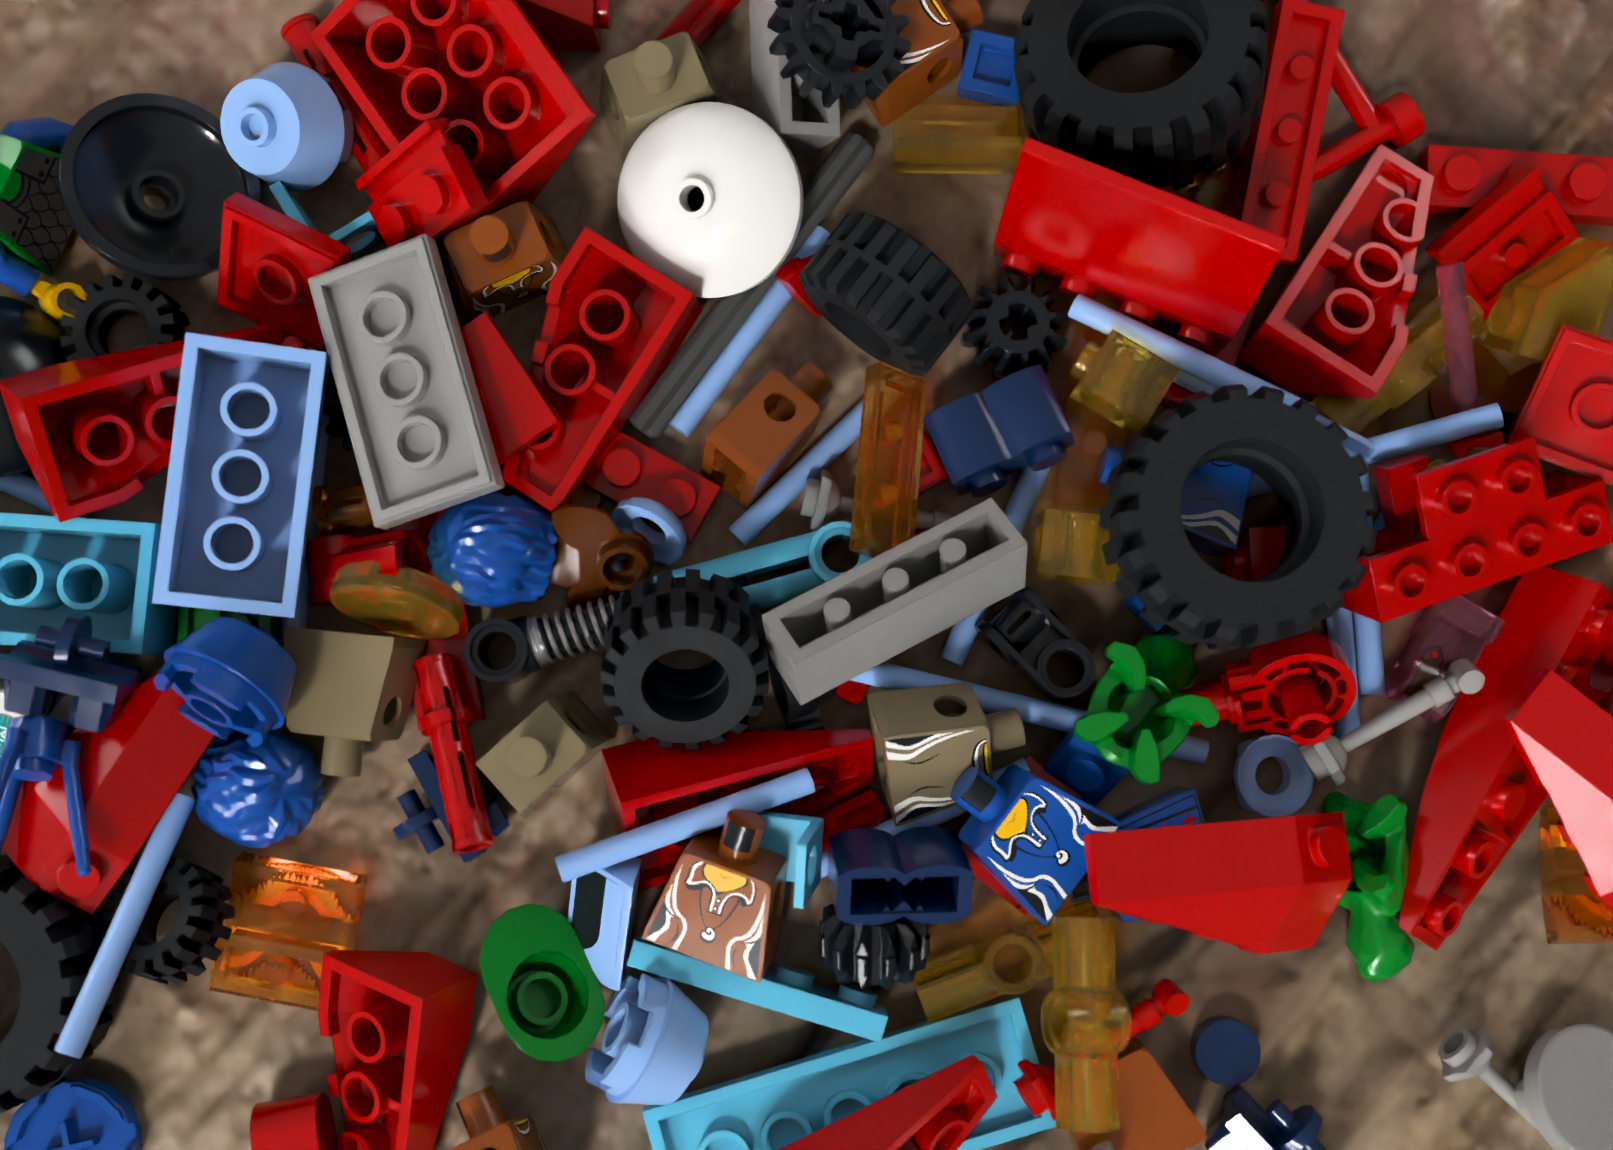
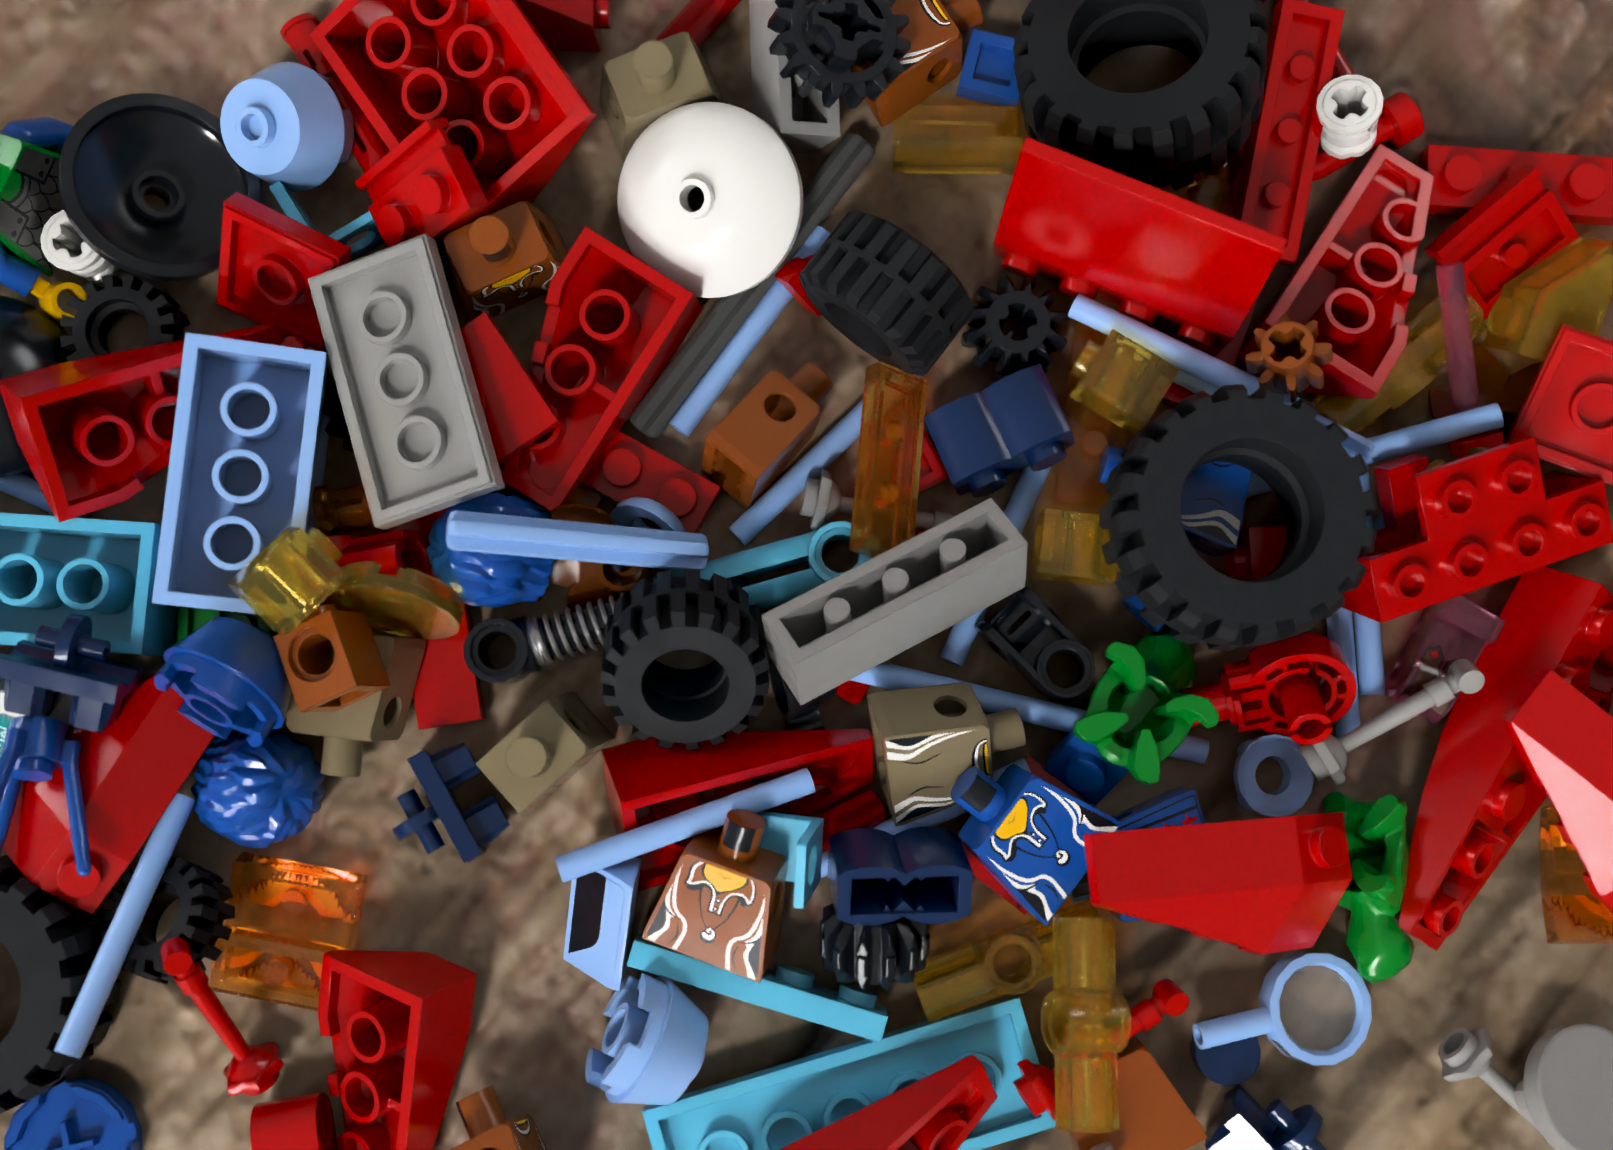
red pin [412,653,496,854] -> none
green piece [479,903,605,1062] -> none
none -> white bush [40,210,120,284]
none -> red piece [160,937,284,1096]
none -> clear yellow brick [226,526,349,635]
none -> dark orange brick [273,604,391,712]
none -> light blue axle [445,510,709,571]
none -> piece [1192,951,1372,1066]
none -> dark orange gear [1245,314,1333,403]
none -> white bush [1316,75,1384,159]

